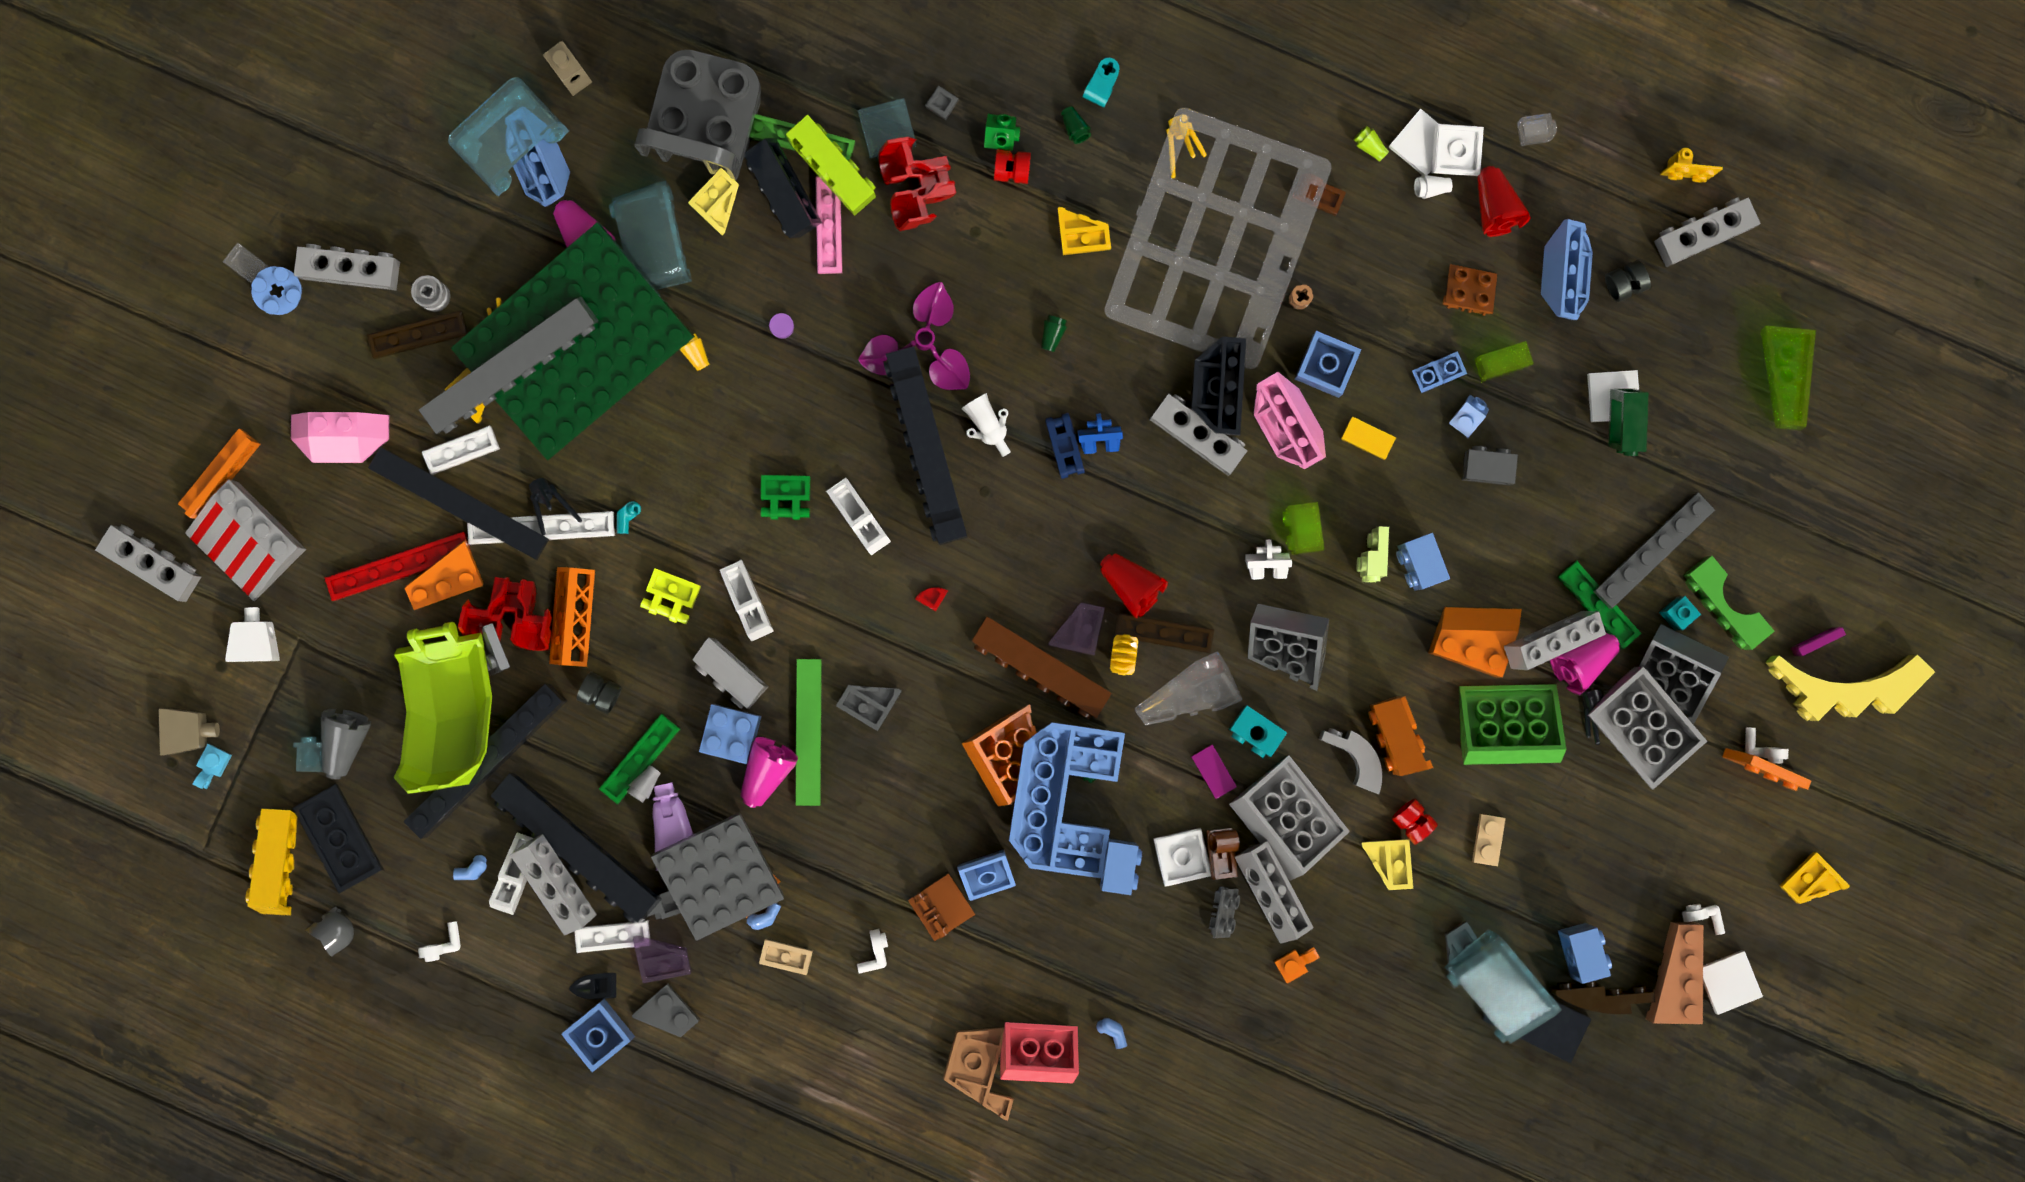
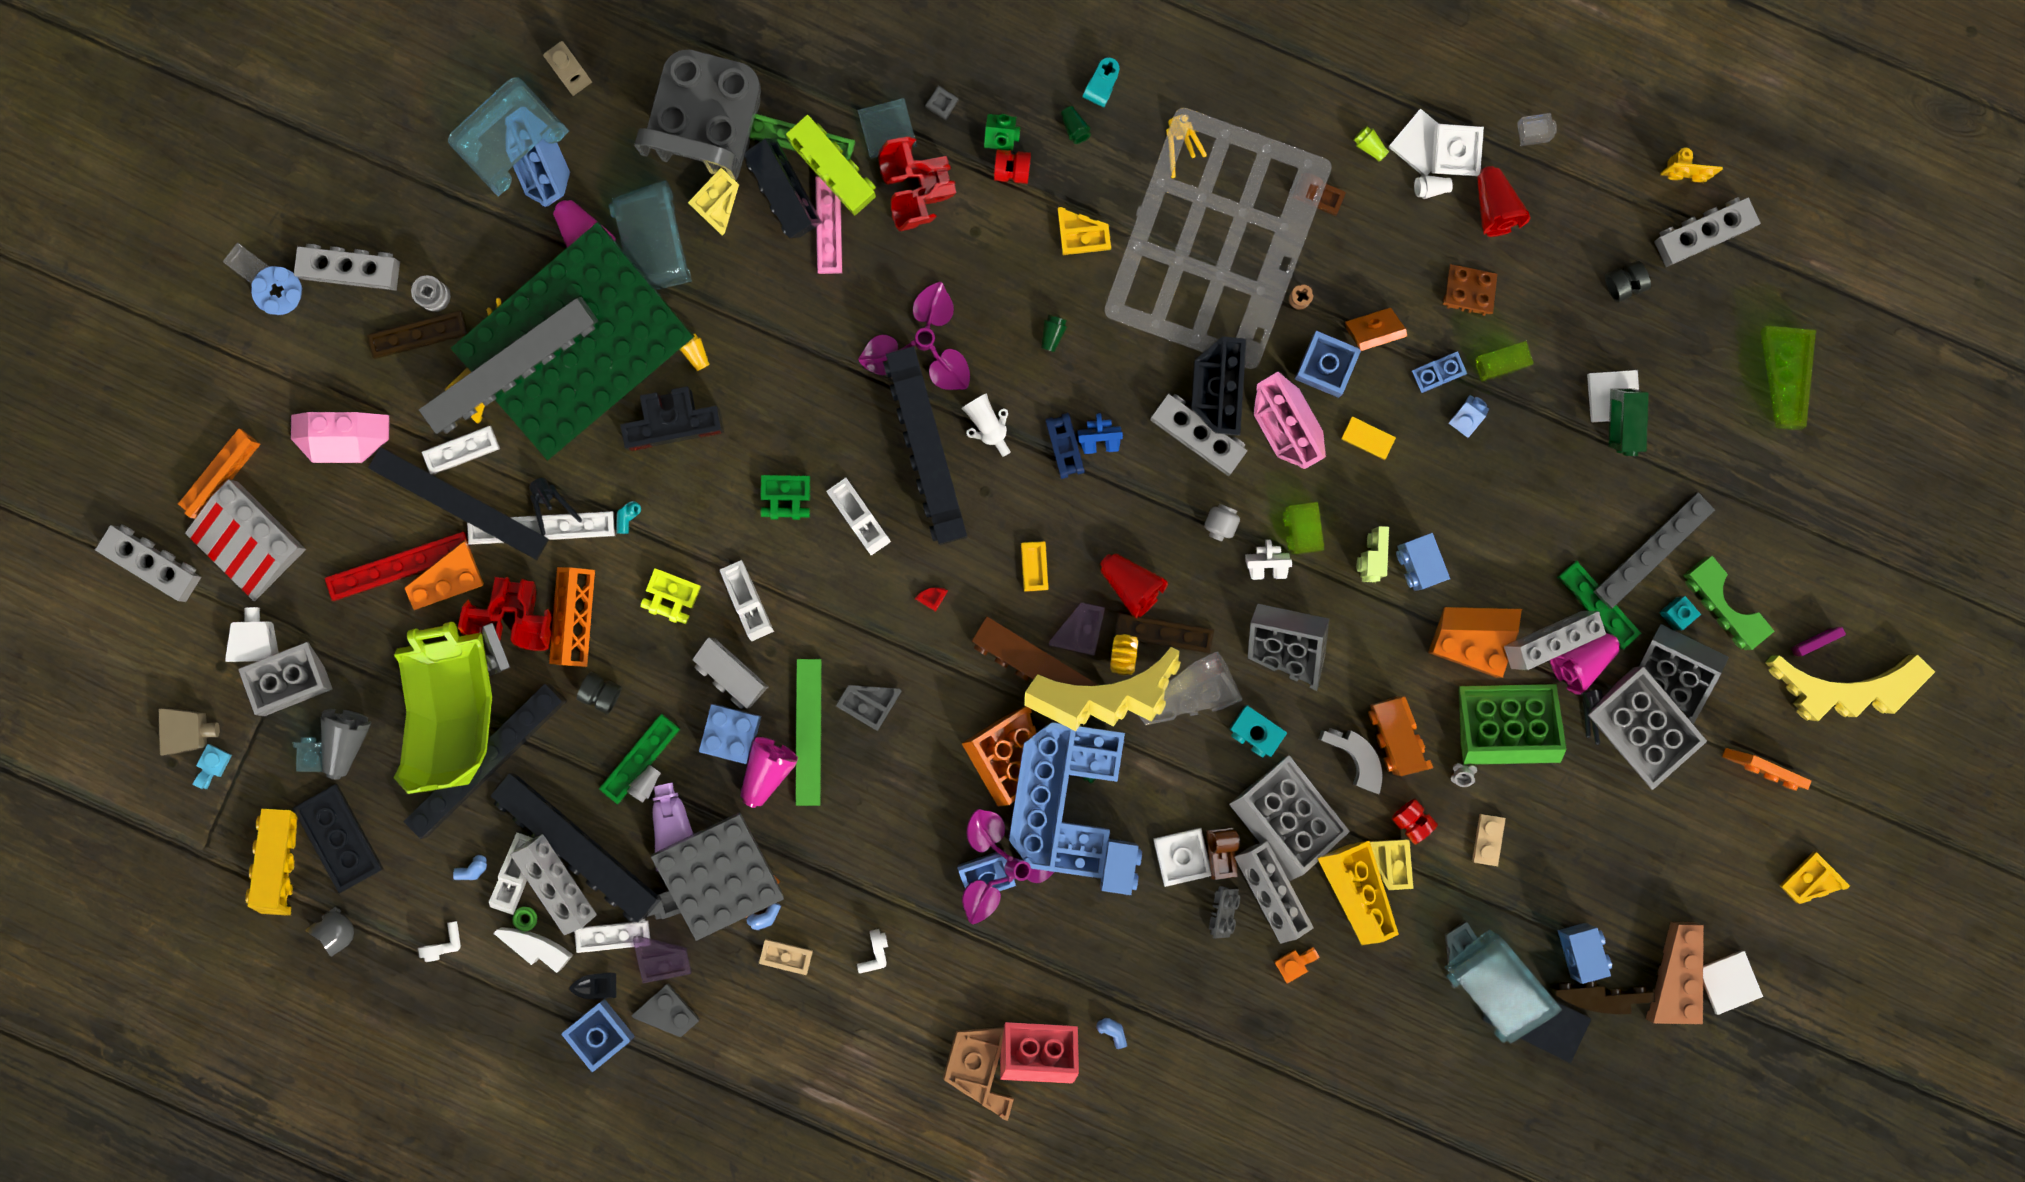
medium lavender tile [769,313,794,339] -> none
dark orange hinge [908,874,975,941] -> none
magenta tile [1191,745,1237,799] -> none
dark grey brick [1462,446,1518,485] -> none
medium blue wedge [1541,219,1593,320] -> none
white plate [1682,904,1725,935] -> none
white plate [1745,727,1789,764] -> none
none -> light grey slope [238,642,332,716]
none -> white slope [494,927,573,973]
none -> bright green plate [512,907,538,931]
none -> black piece [620,386,725,451]
none -> magenta plant [962,809,1054,924]
none -> yellow tile [1021,541,1048,592]
none -> light yellow arch [1025,647,1181,731]
none -> light grey head [1204,504,1240,541]
none -> yellow wedge [1317,841,1399,945]
none -> orange plate [1345,308,1407,351]
none -> light grey plate [1451,763,1477,787]

